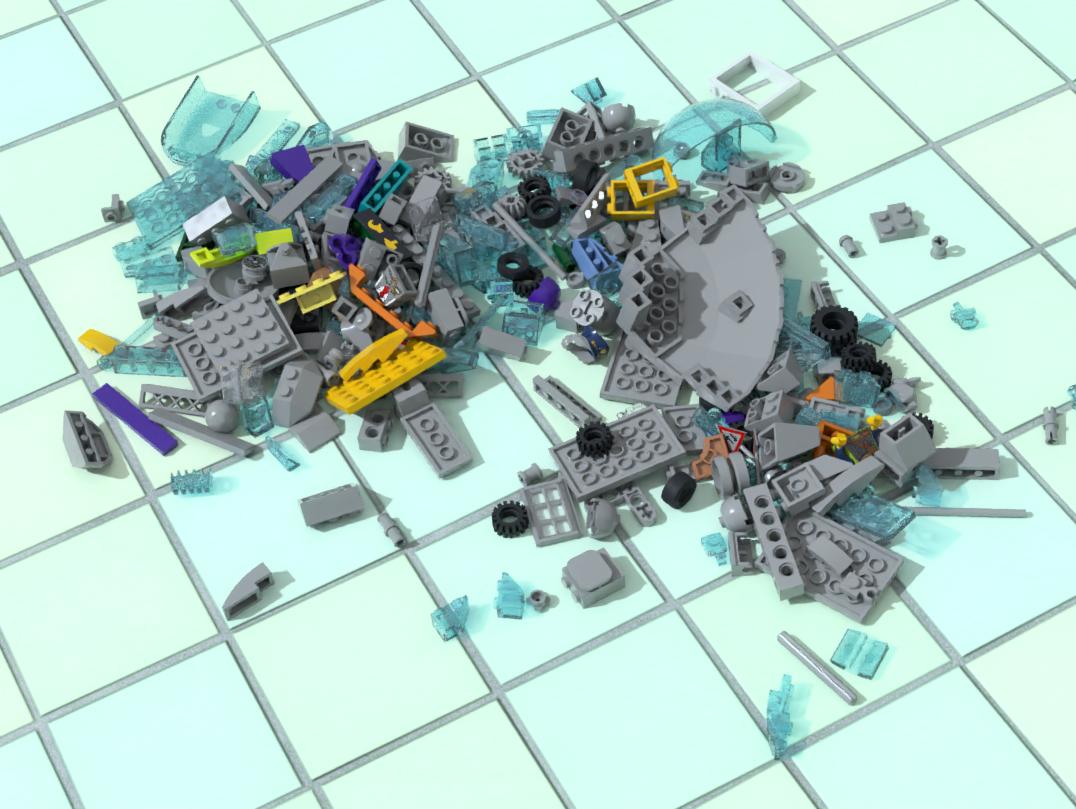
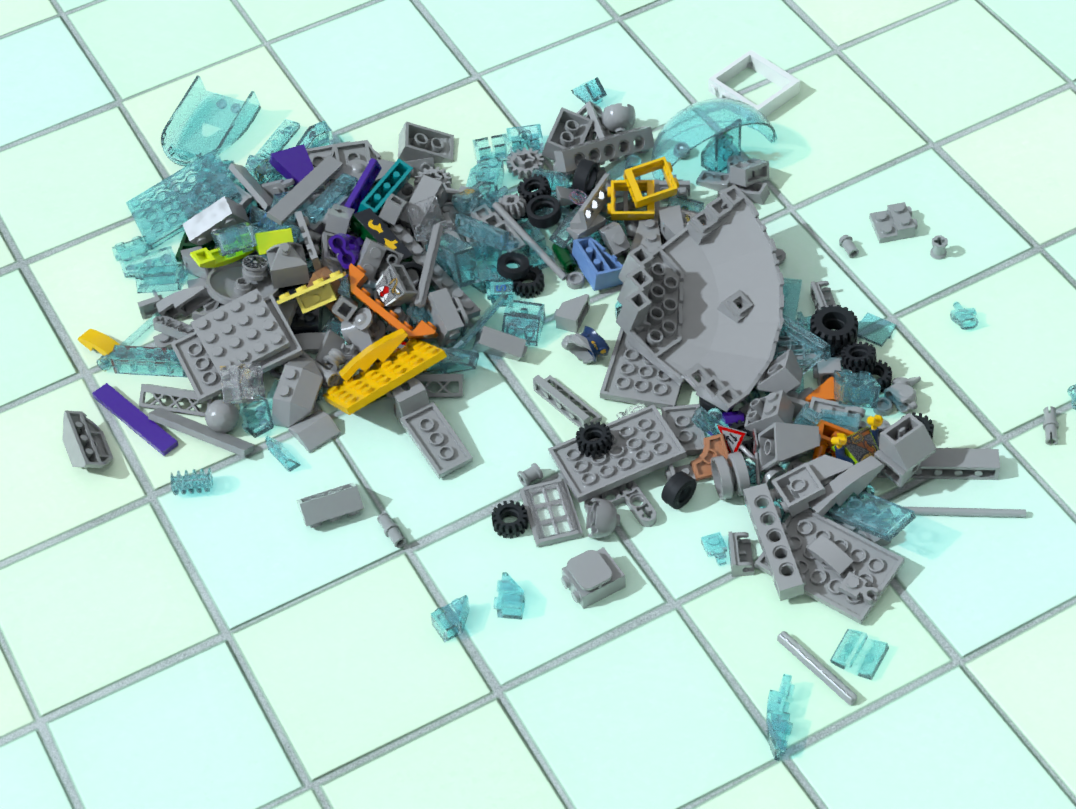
light grey bracket [101,194,125,222] -> none
light grey slope [222,562,275,621] -> none
light grey brick [357,408,393,453] -> none
clear light blue piece [526,109,560,124] -> none
dark purple cylinder [526,276,561,313] -> none
light grey plate [526,590,551,611] -> none
light grey cylinder [570,289,620,336] -> none
clear light blue tile [587,262,624,304] -> none
light grey cylinder [718,493,754,533] -> none
light grey plate [769,162,805,194] -> none
clear light blue slope [912,462,943,507] -> none

